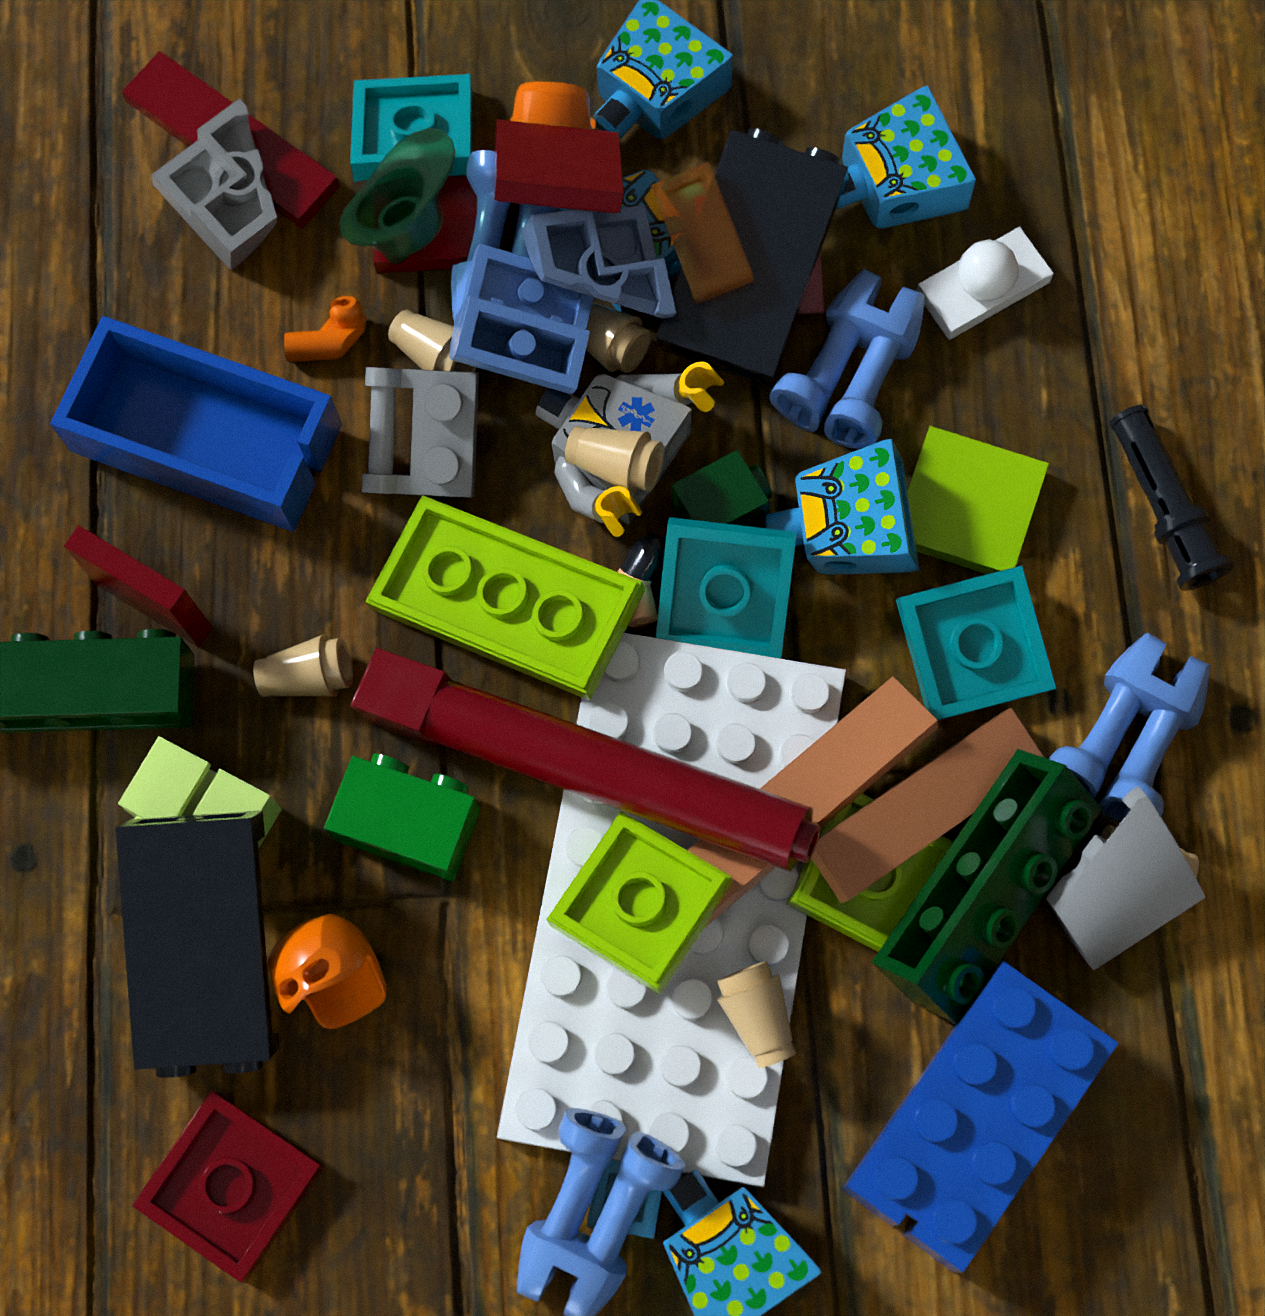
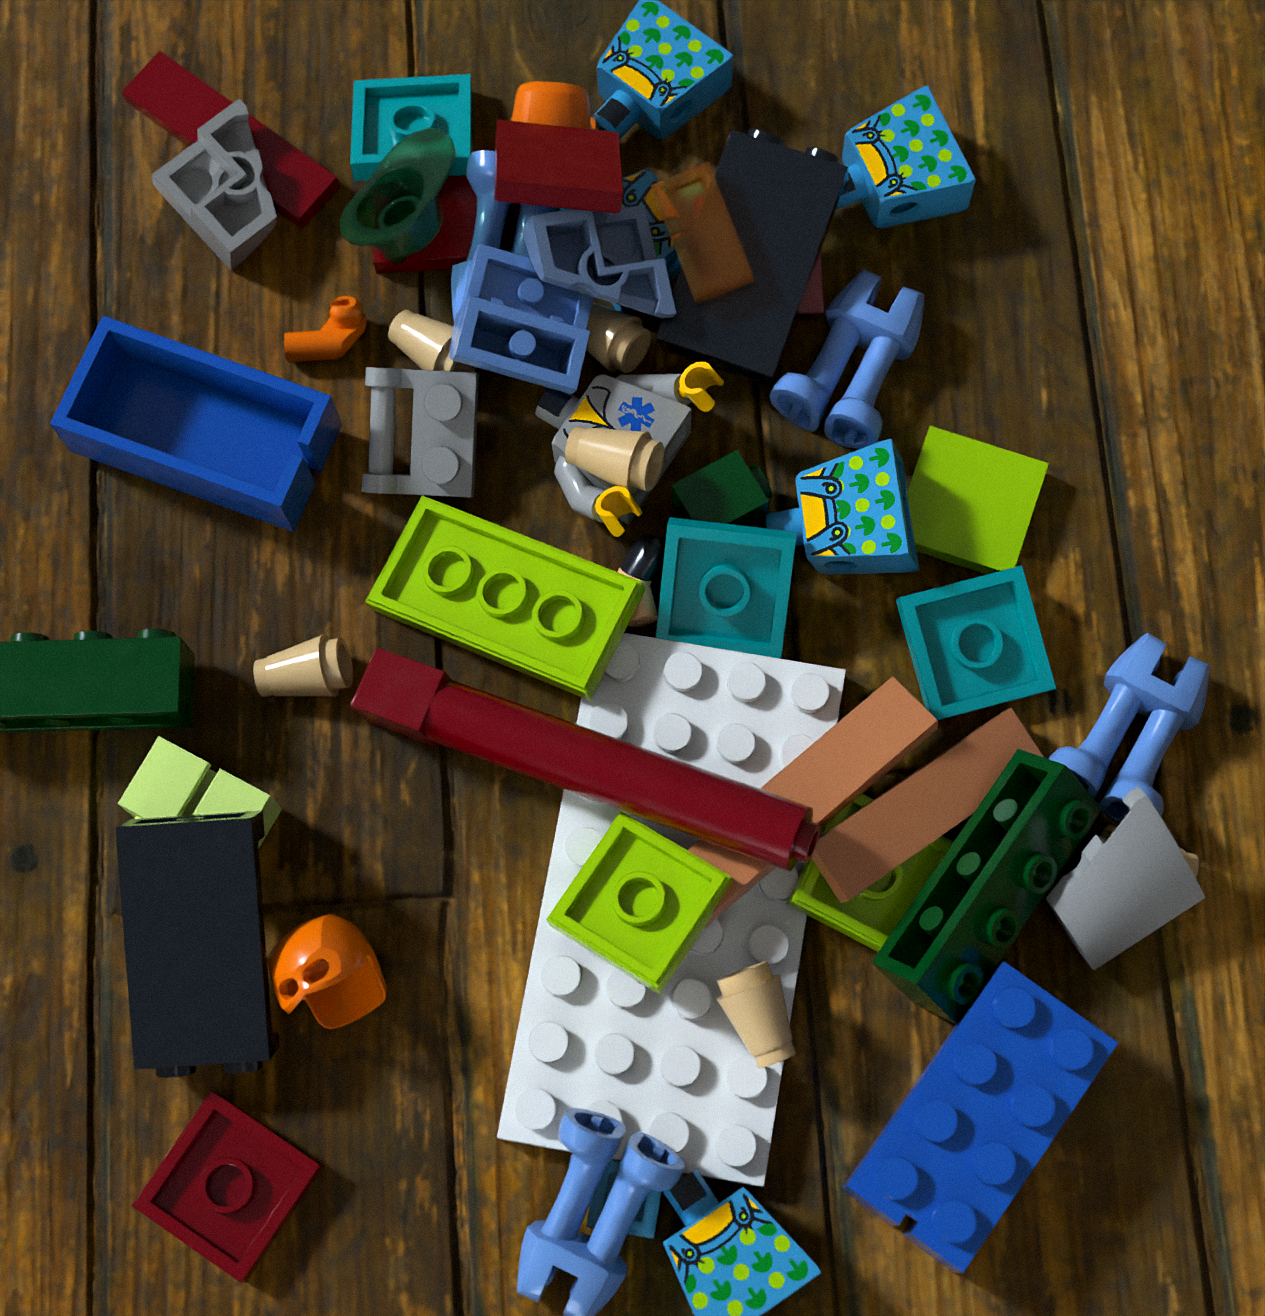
dark red tile [64,525,213,648] -> none
green brick [324,753,480,882] -> none
white tile [917,227,1053,340] -> none
black pin [1110,405,1234,591] -> none

